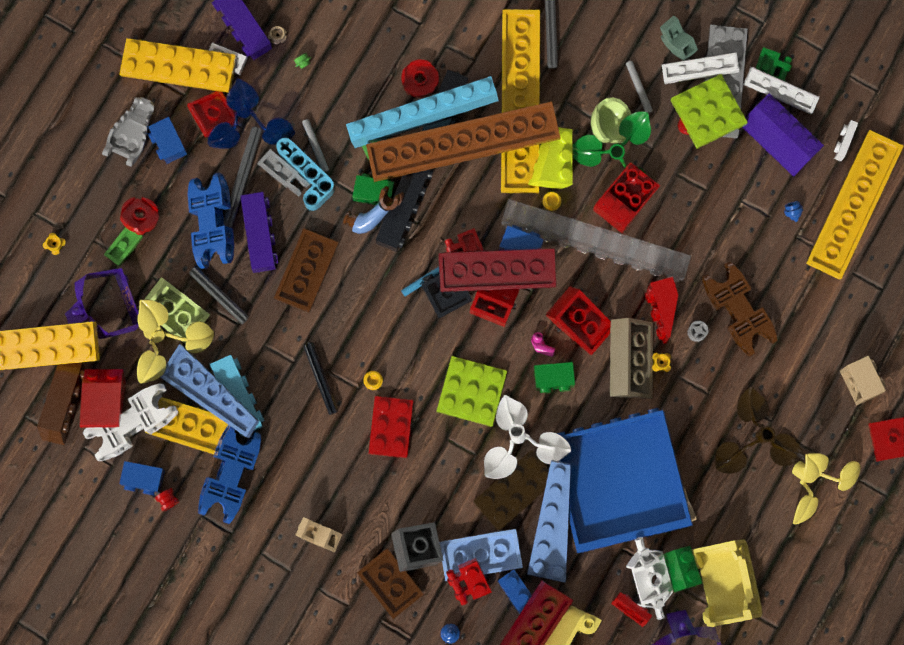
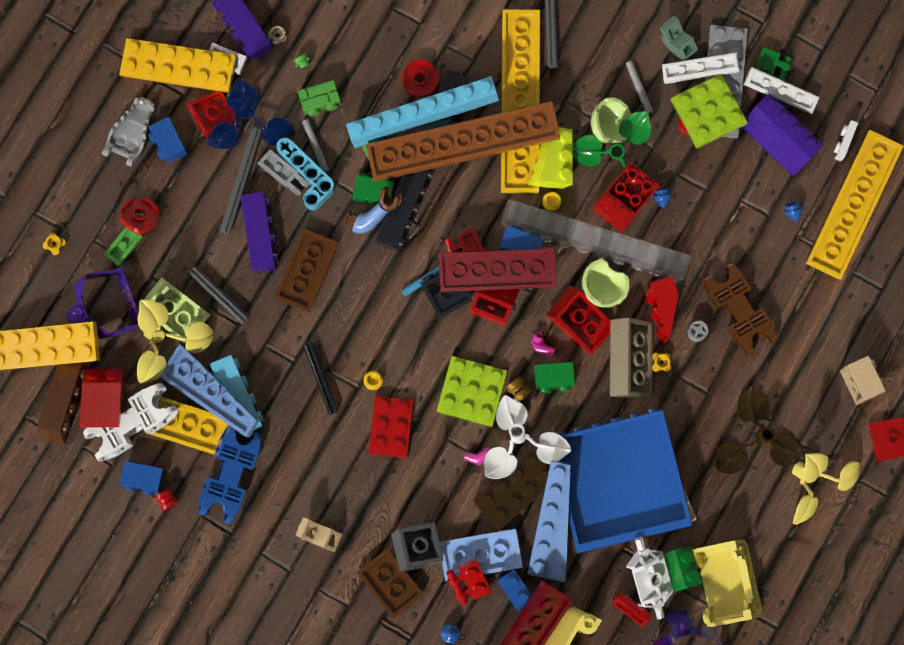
blue piece [188,173,234,269] -> none
none -> bright green brick [297,80,341,117]
none -> dark pink arm [464,447,491,465]
none -> pearl gold wheel [506,376,532,403]
none -> yellowish green cylinder [581,259,629,308]
none -> blue plate [653,188,672,208]

